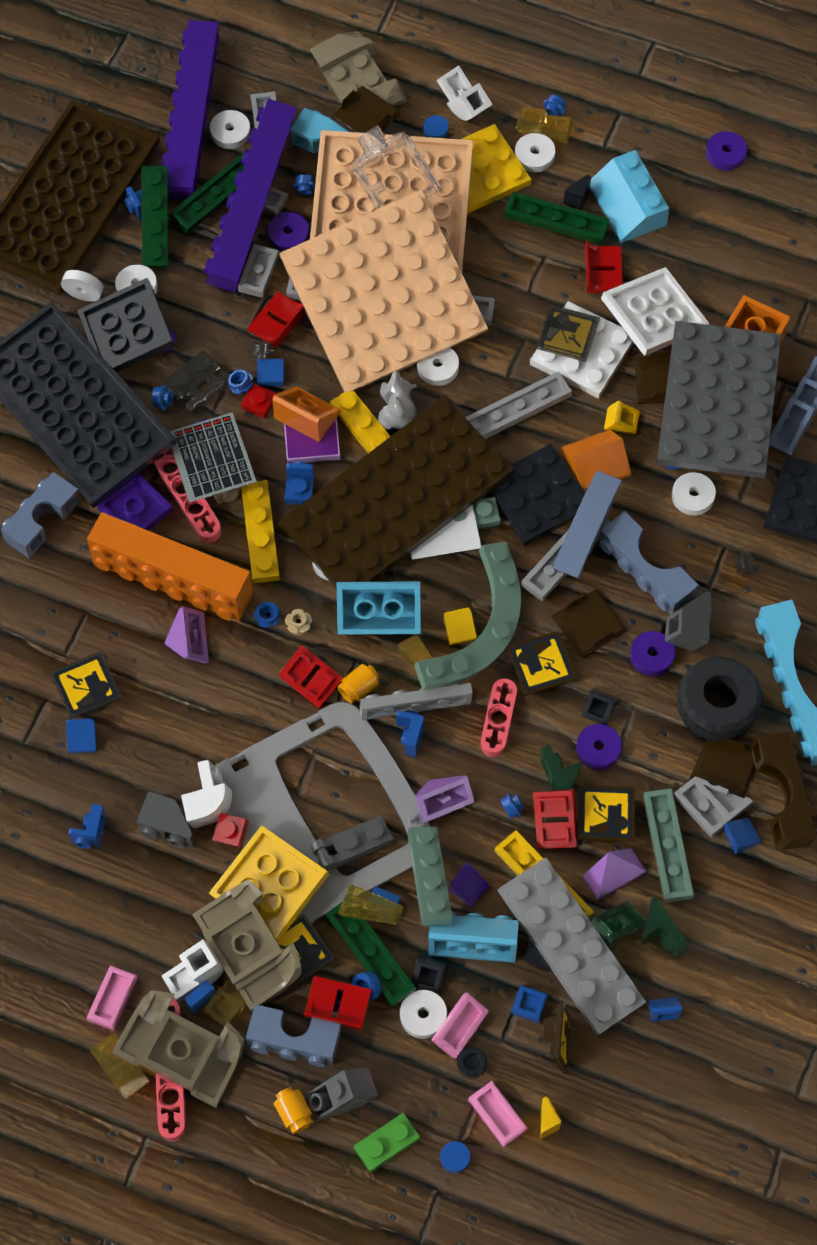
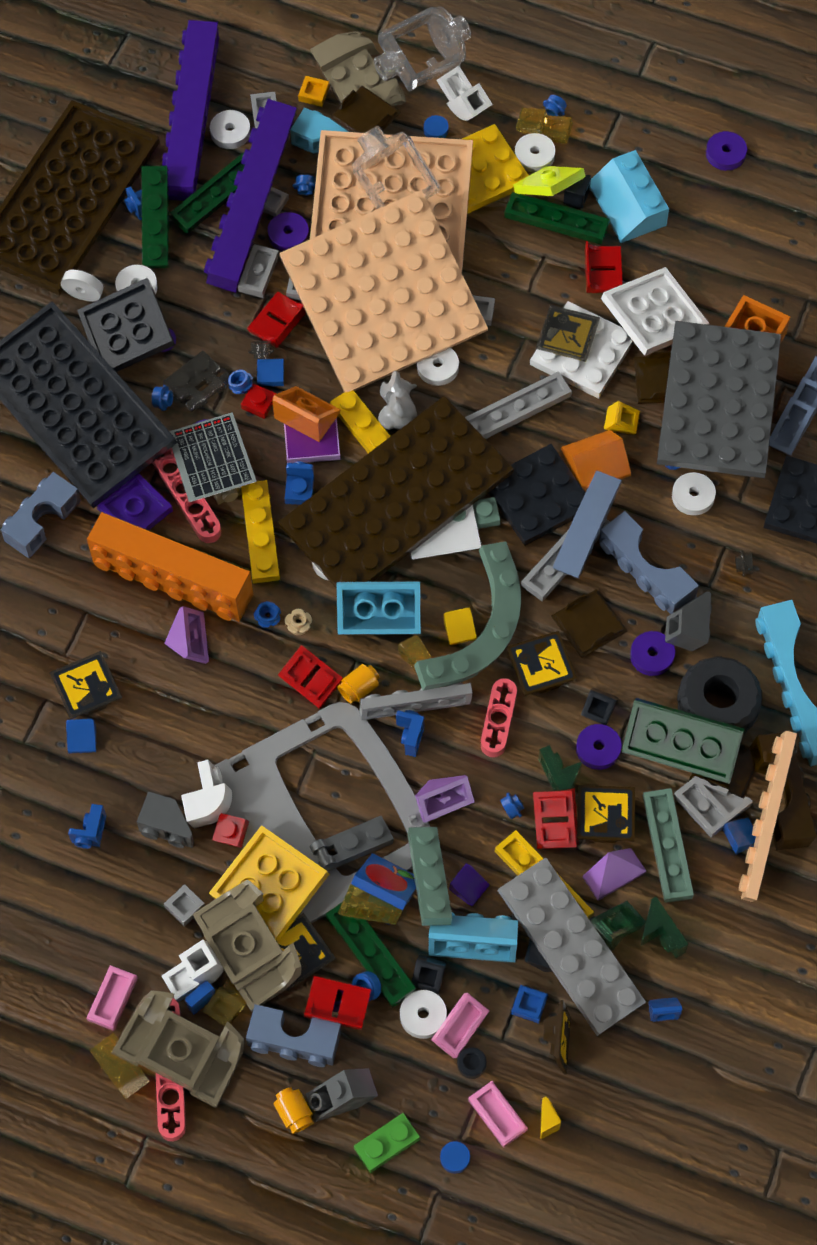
none -> light grey plate [164,884,205,927]
none -> light orange plate [298,76,330,107]
none -> blue tile [351,853,416,910]
none -> clear piece [374,6,471,92]
none -> neon yellow plate [513,166,586,196]
none -> tile [622,698,745,784]
none -> light nougat plate [739,731,797,902]

